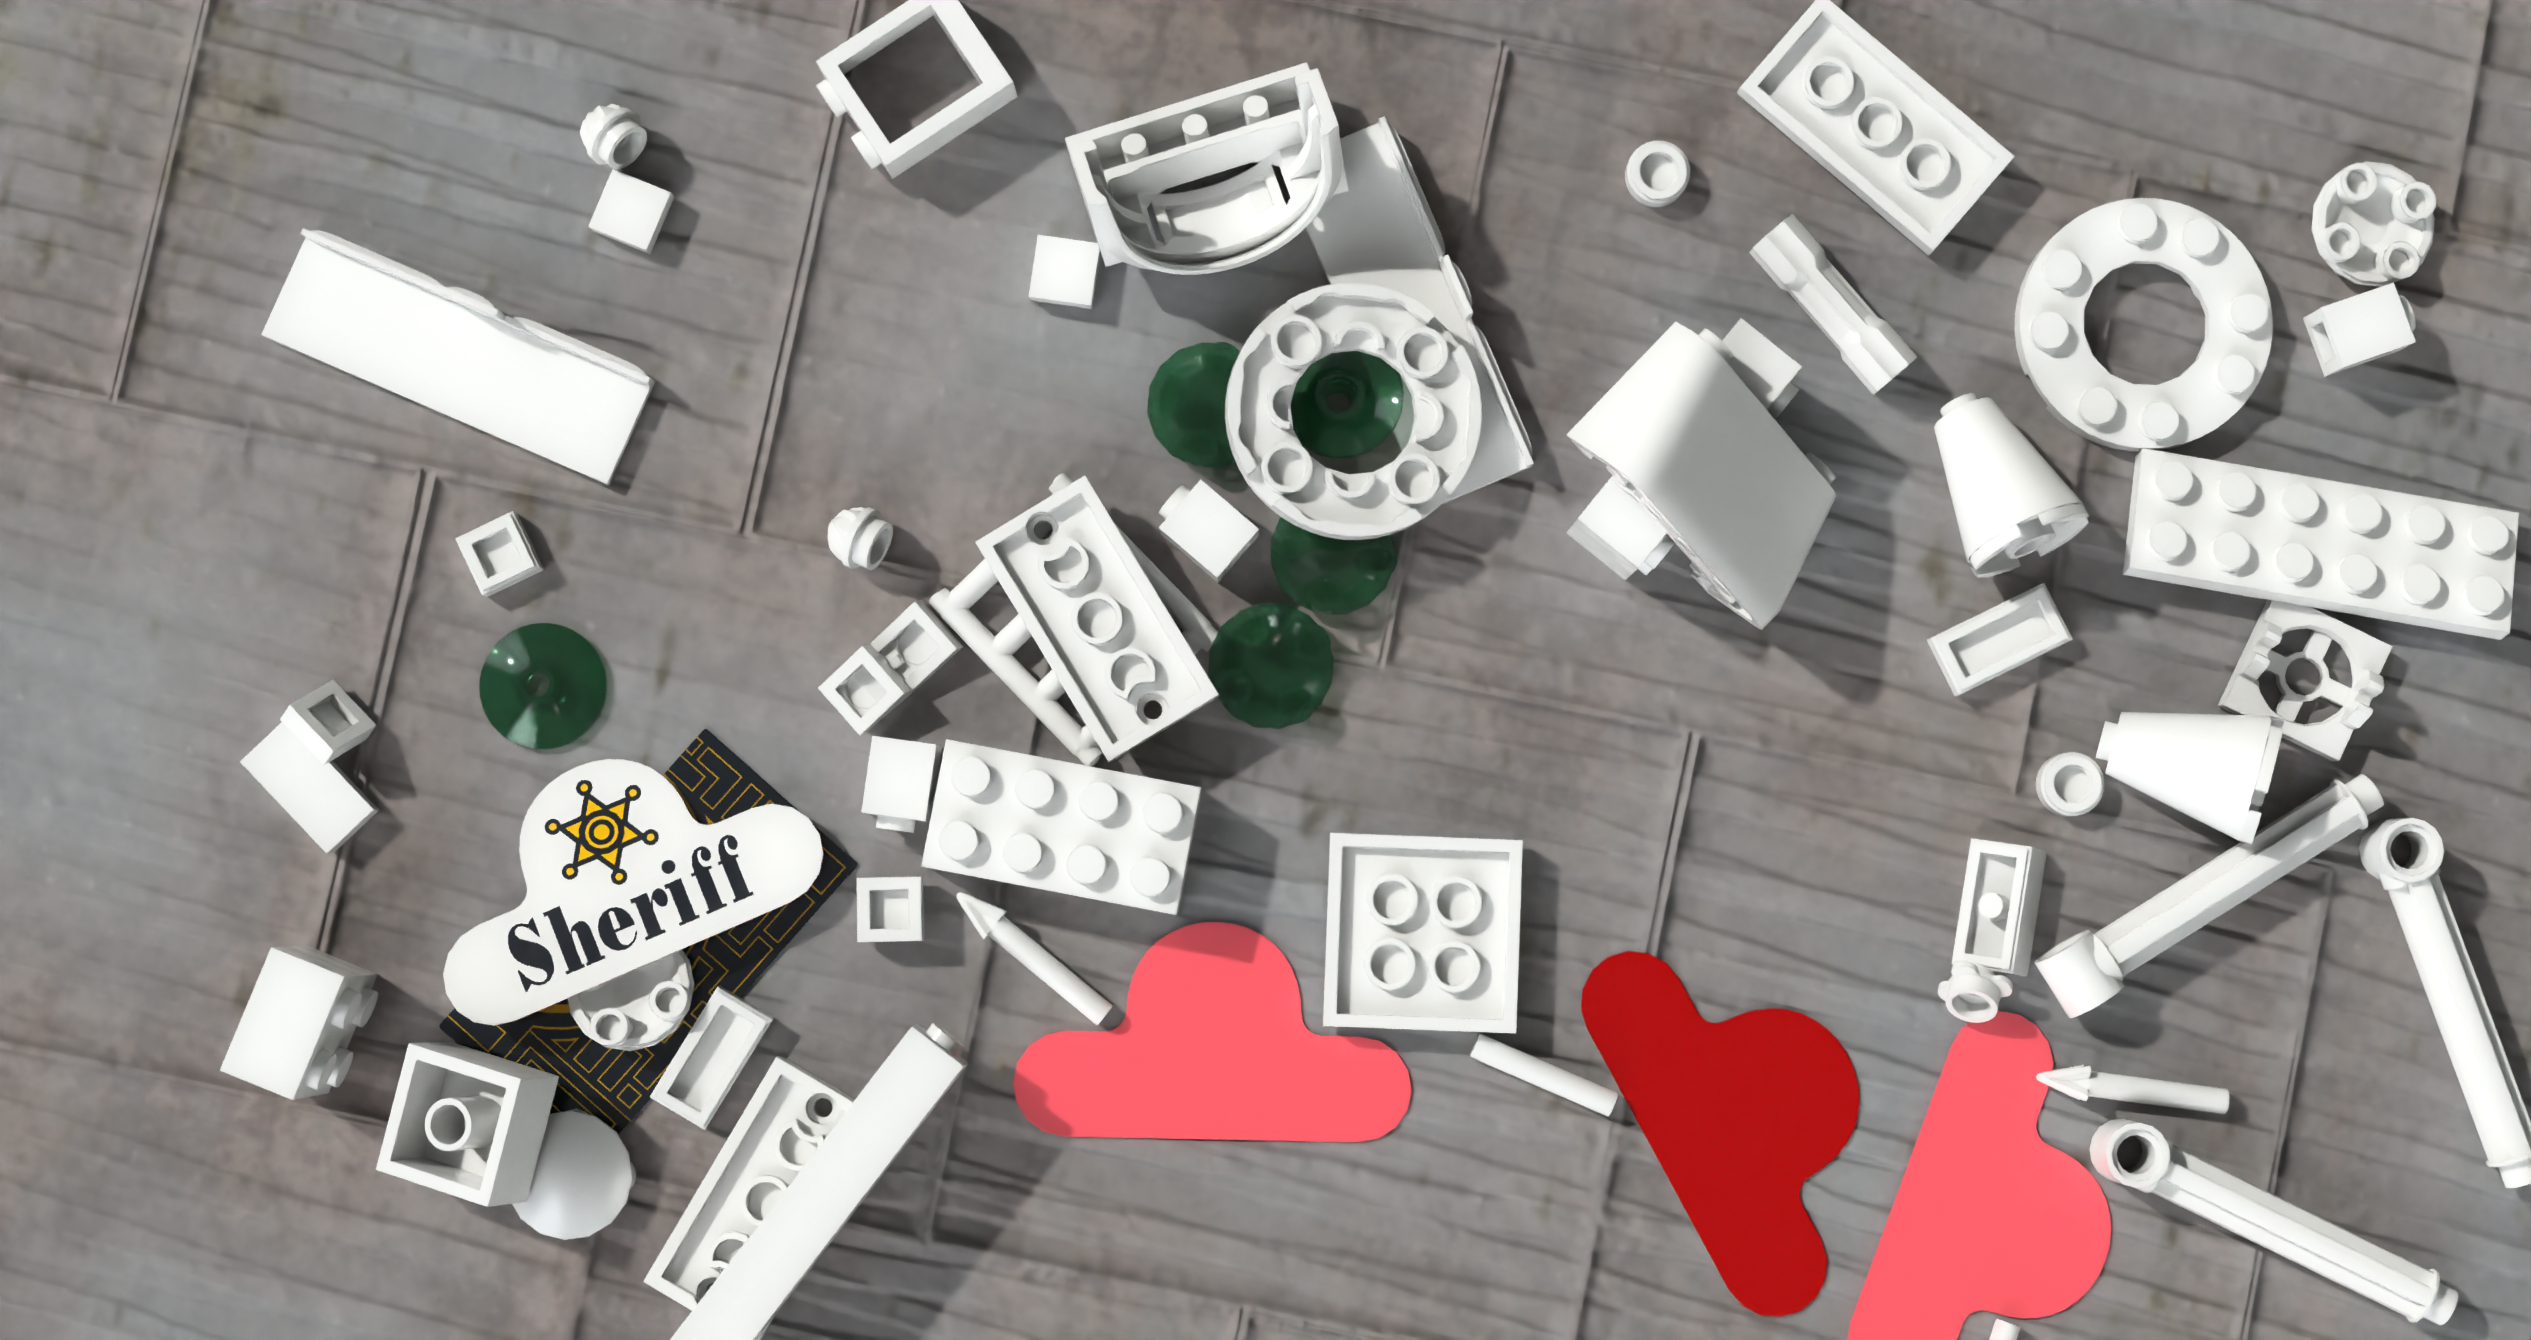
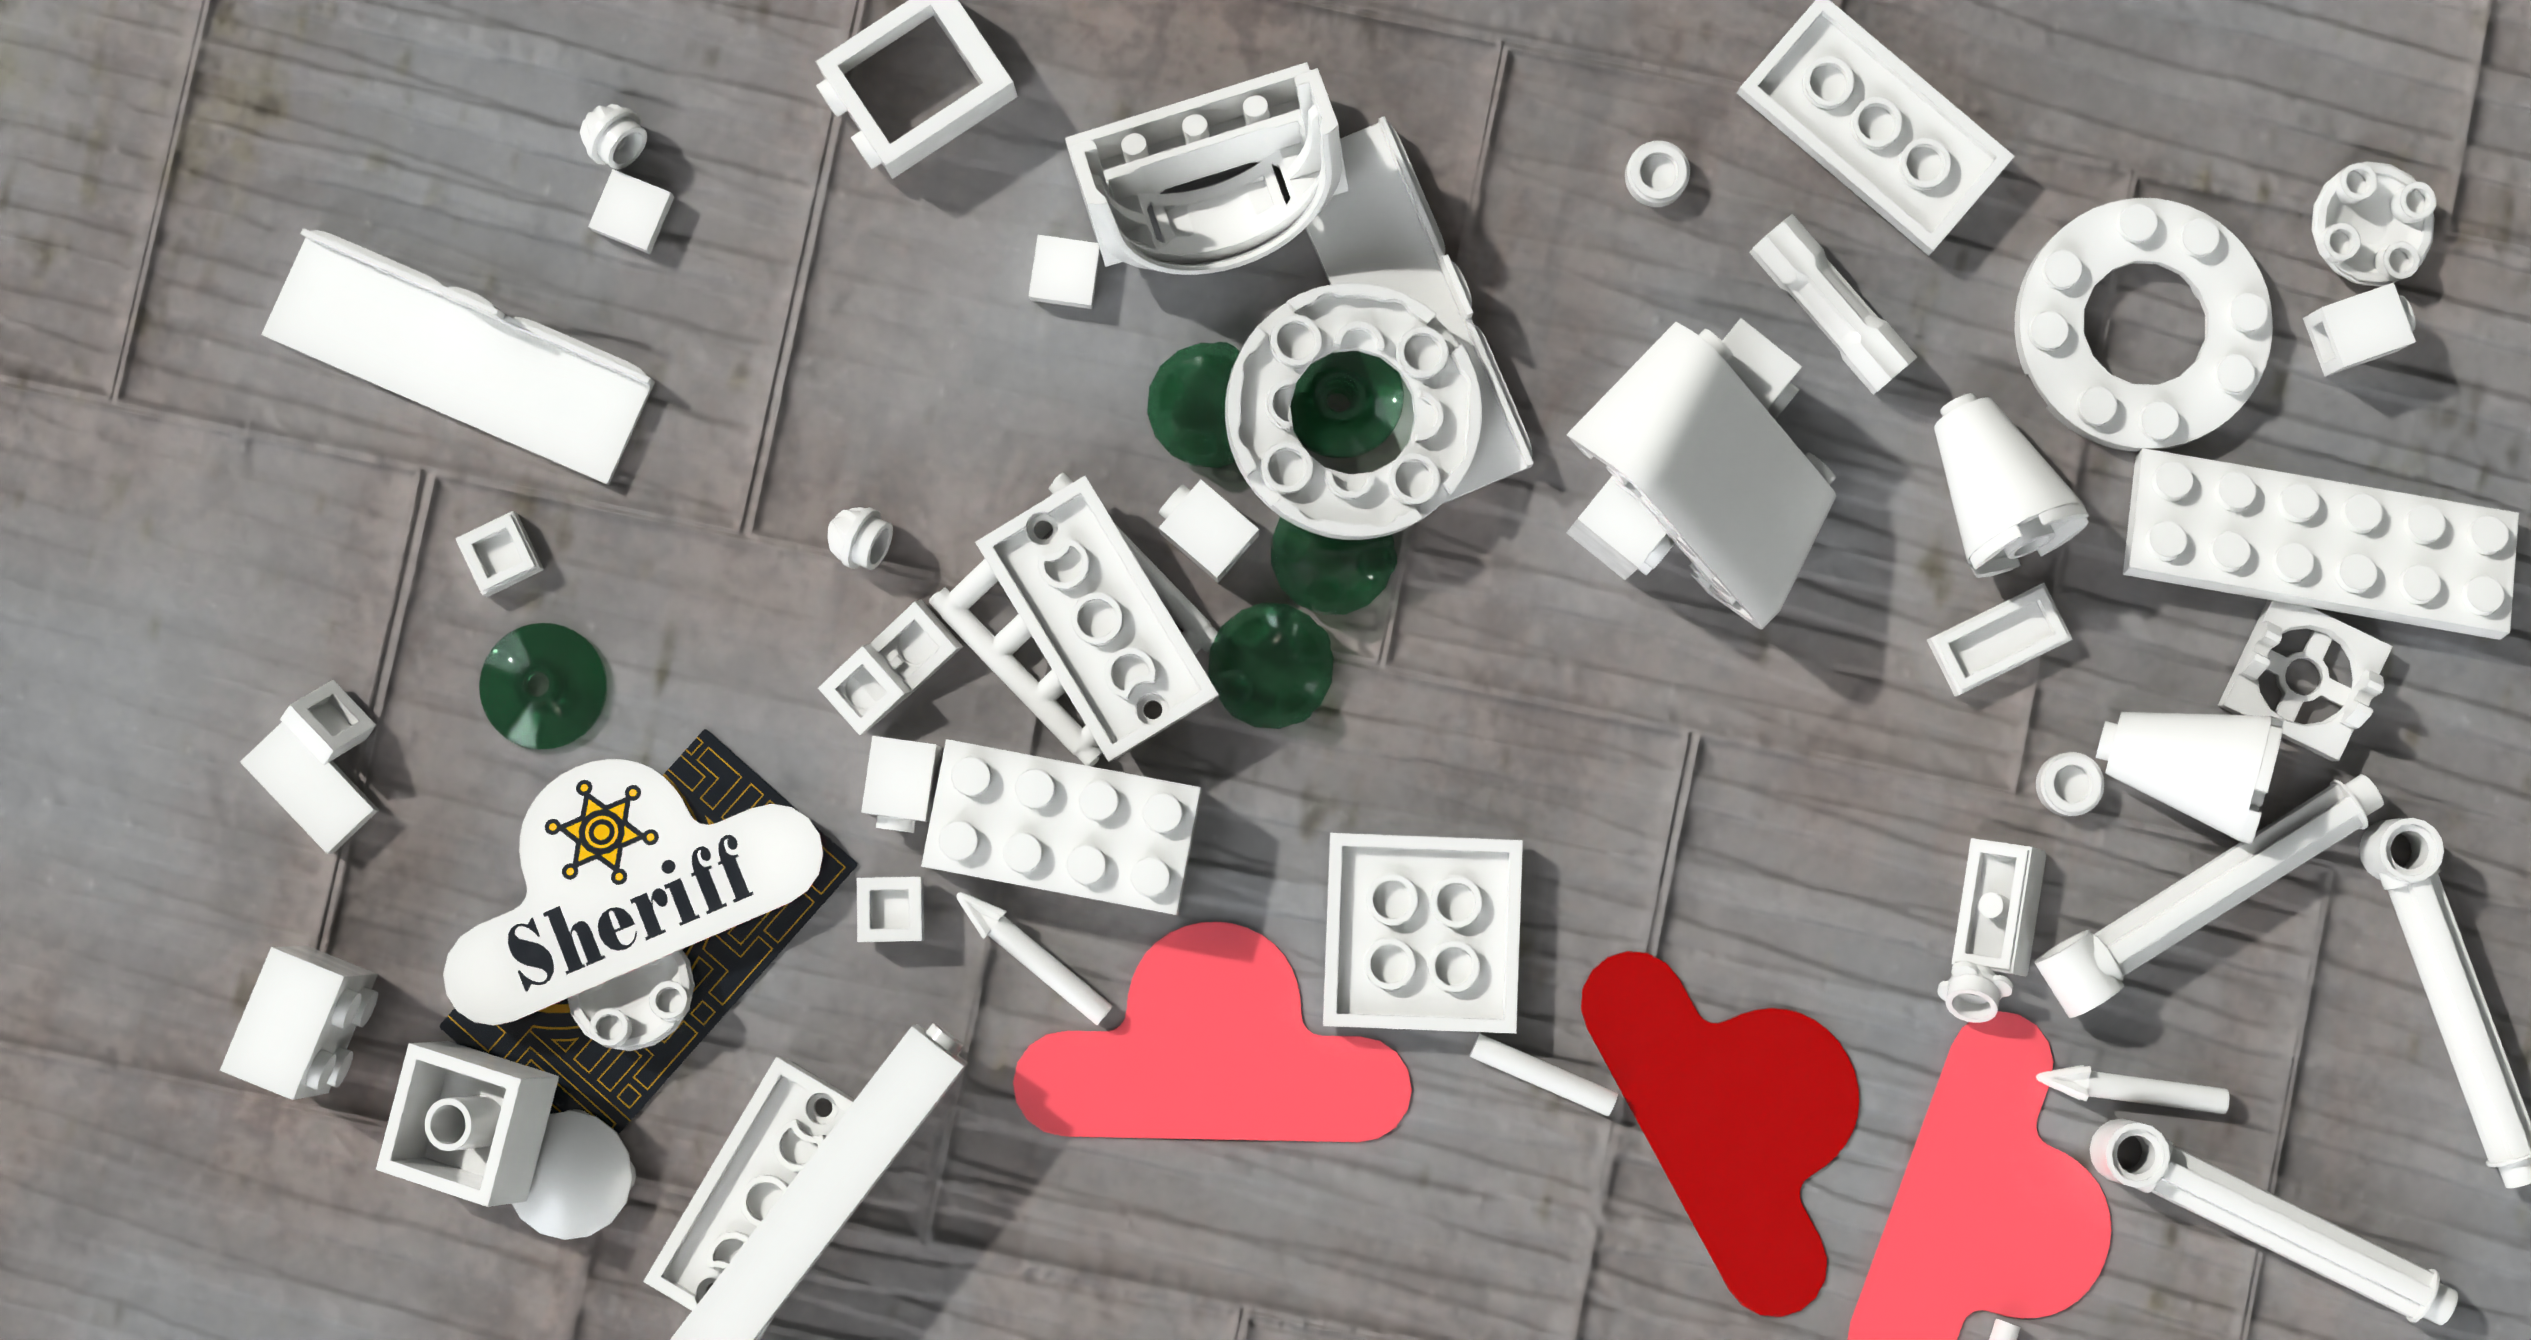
white tile [650,985,774,1130] -> none

